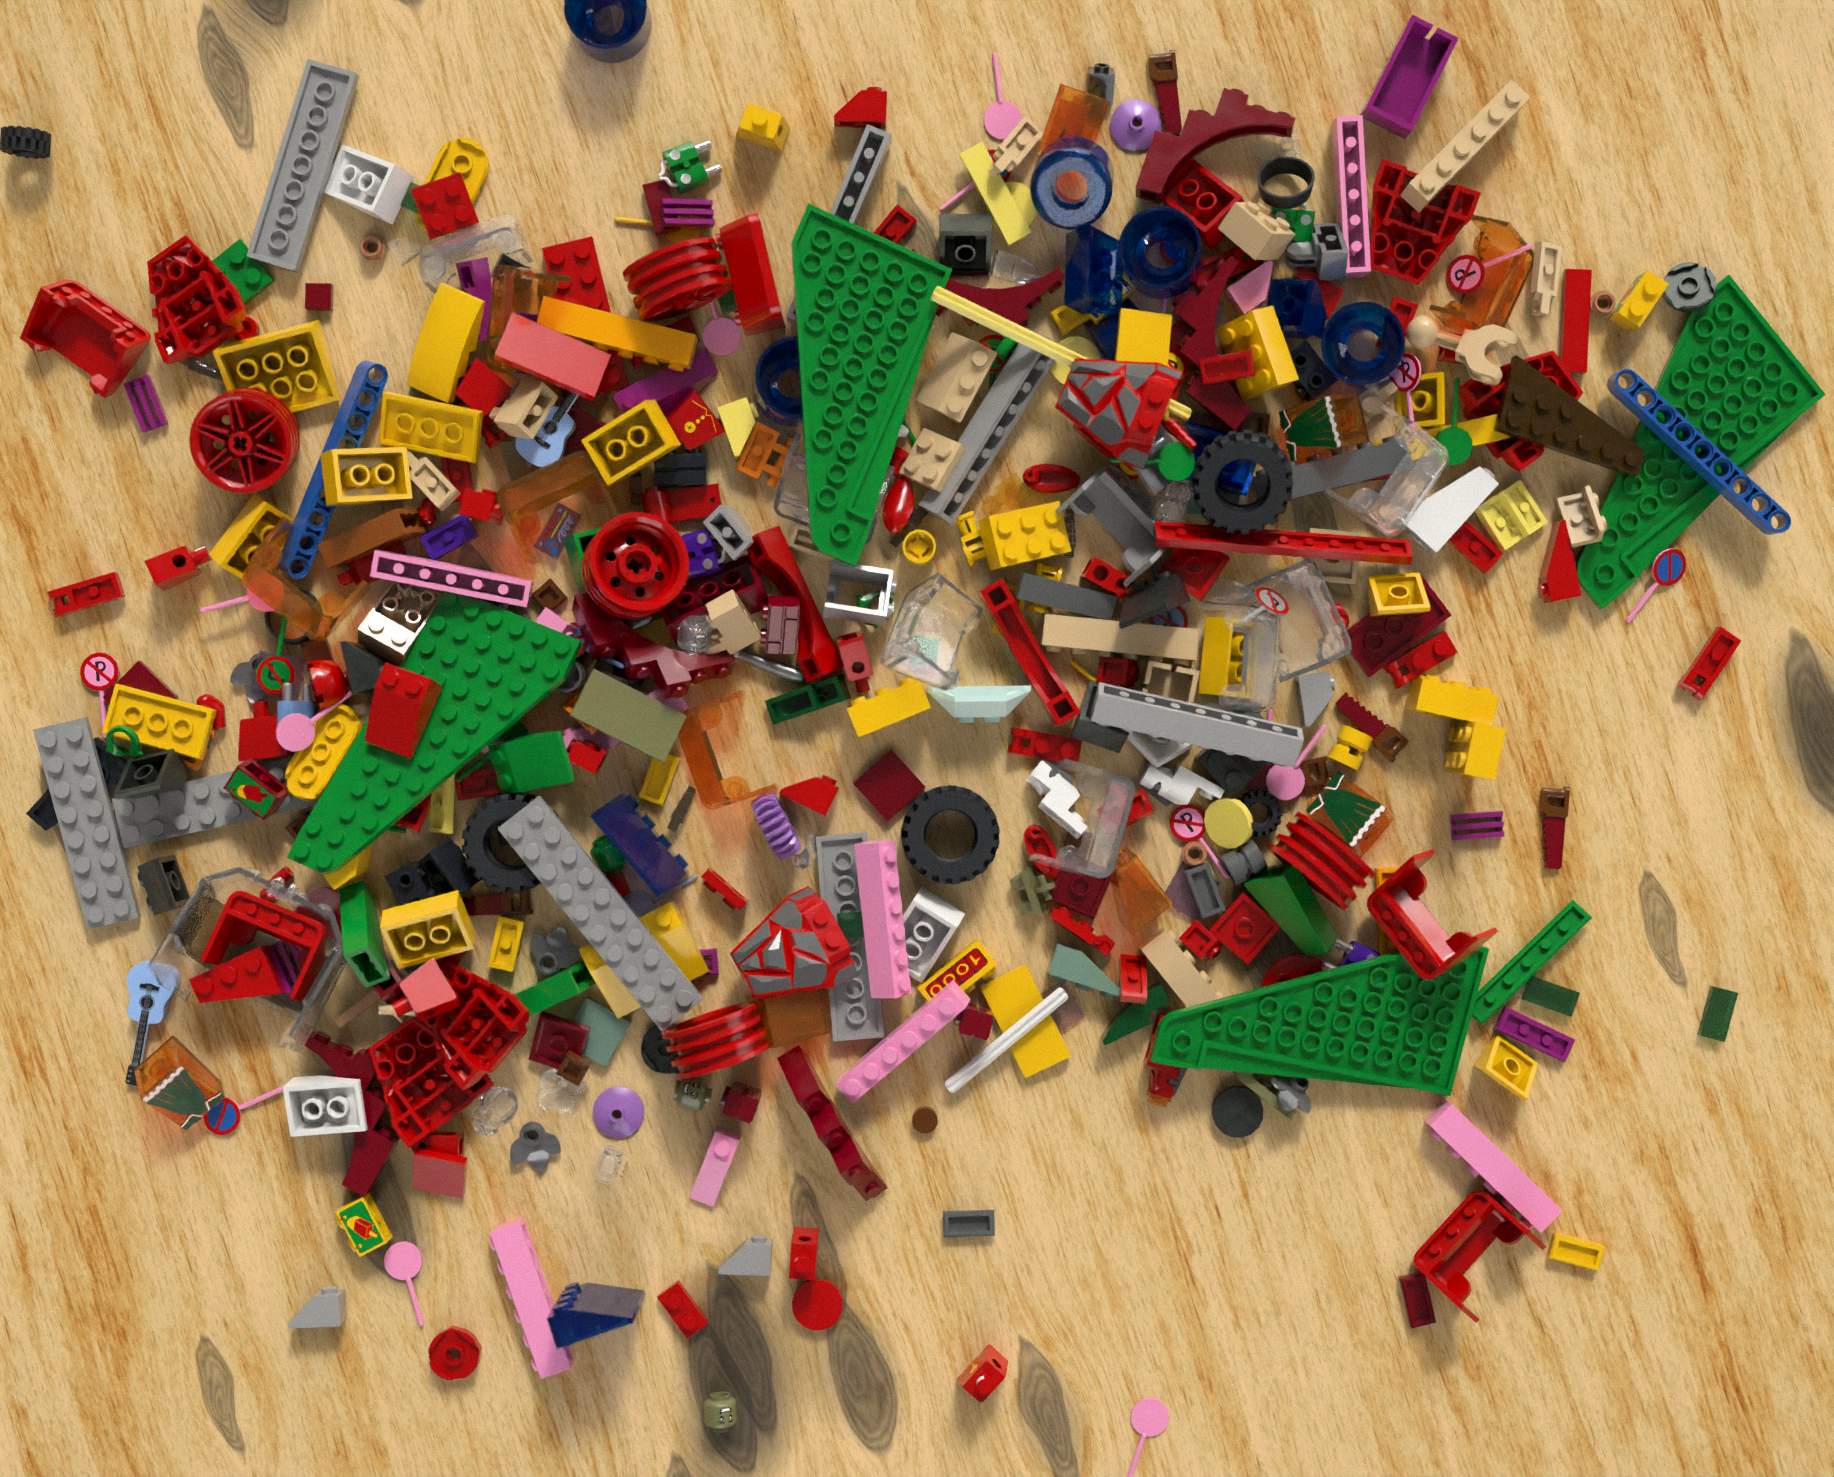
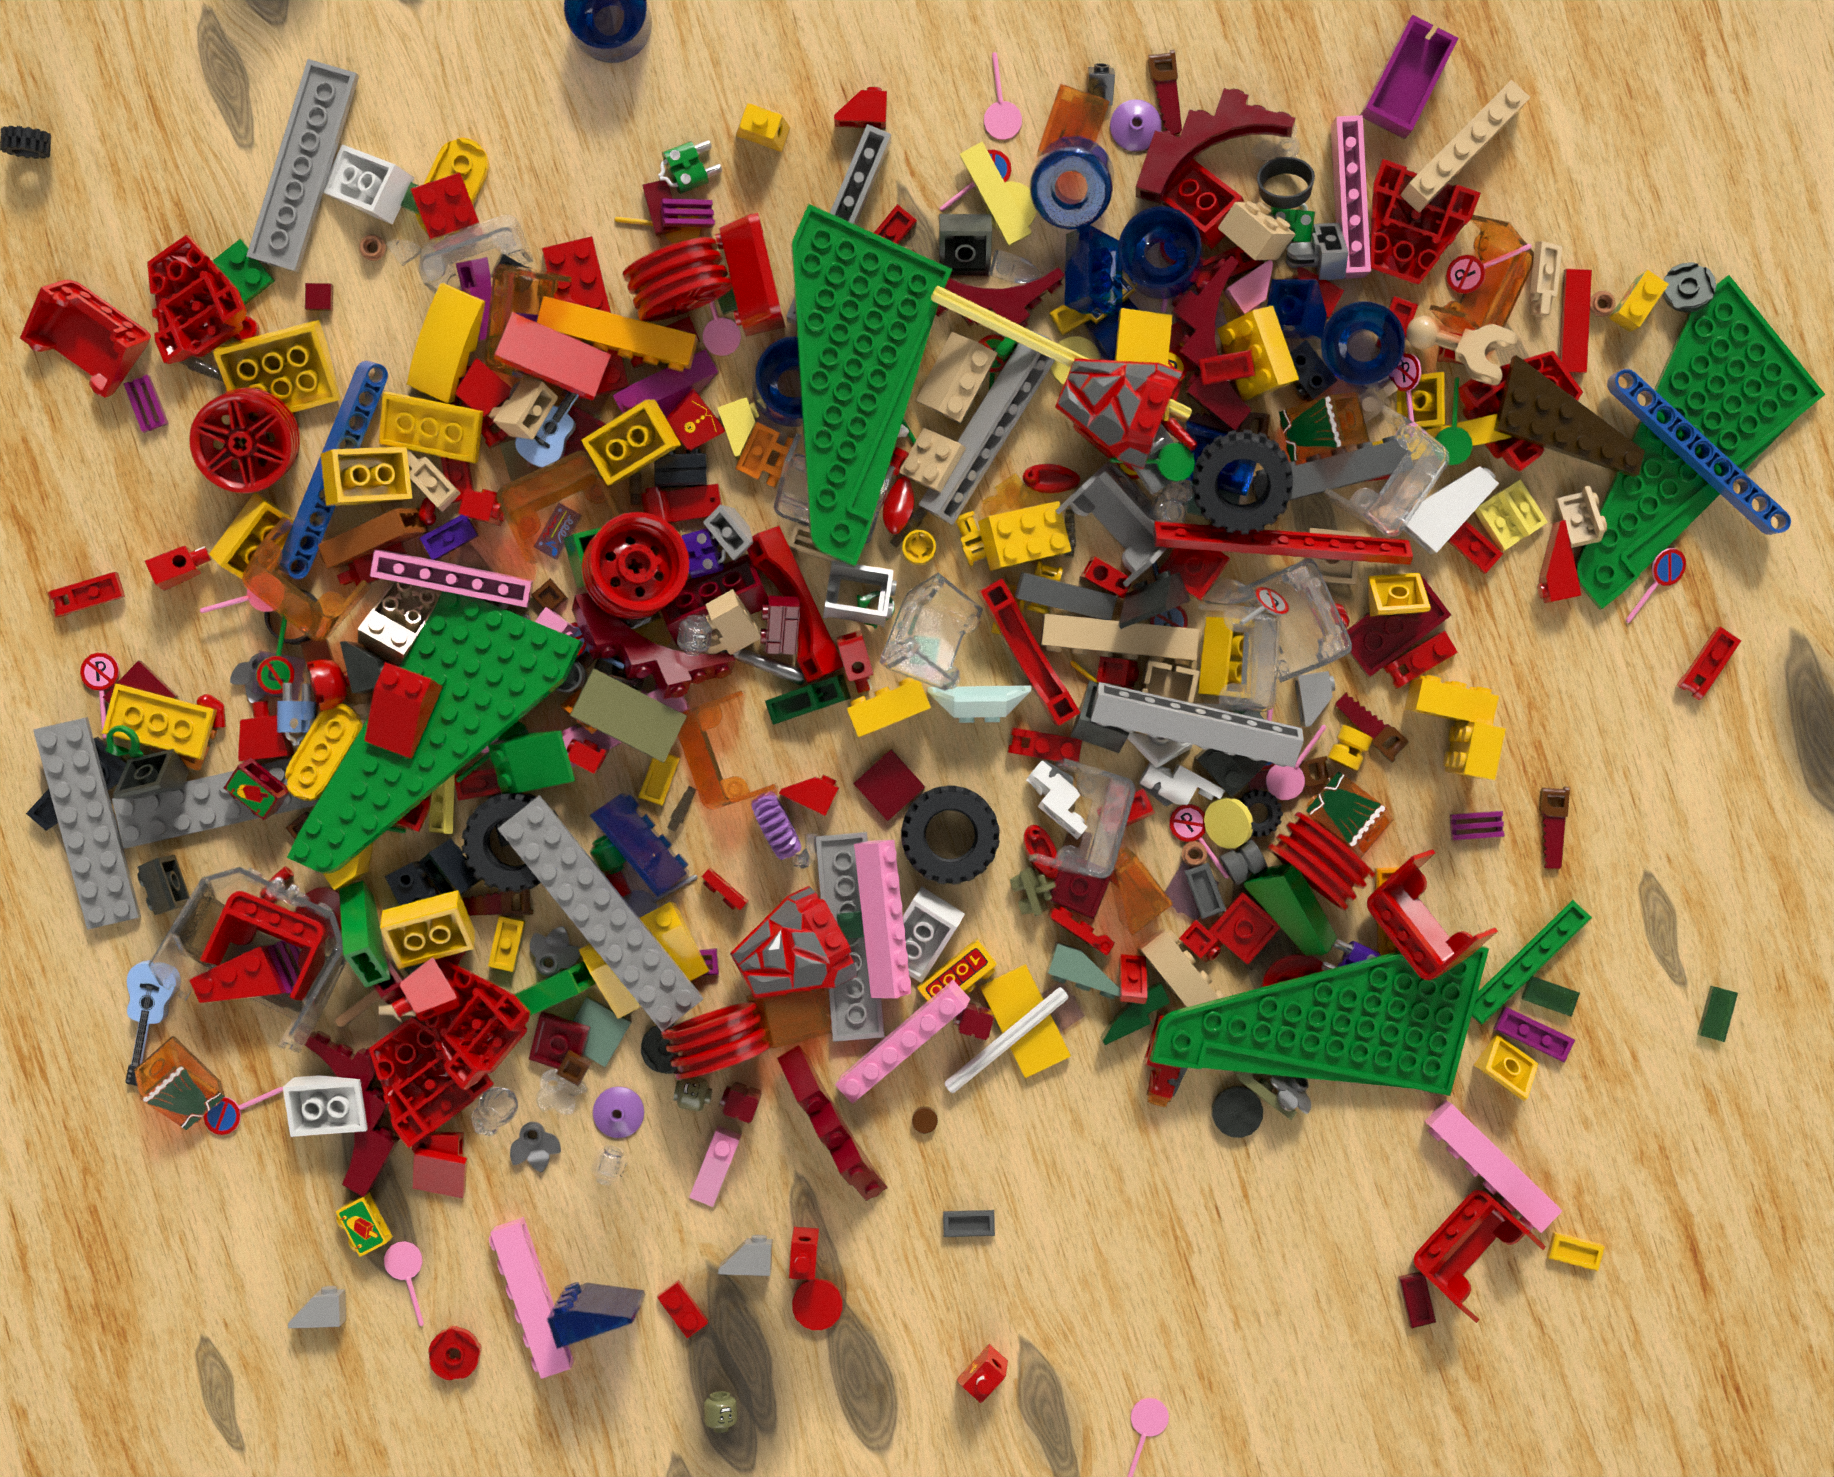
bright pink piece [276,691,353,752] -> none
tan hinge [988,115,1044,178] -> none

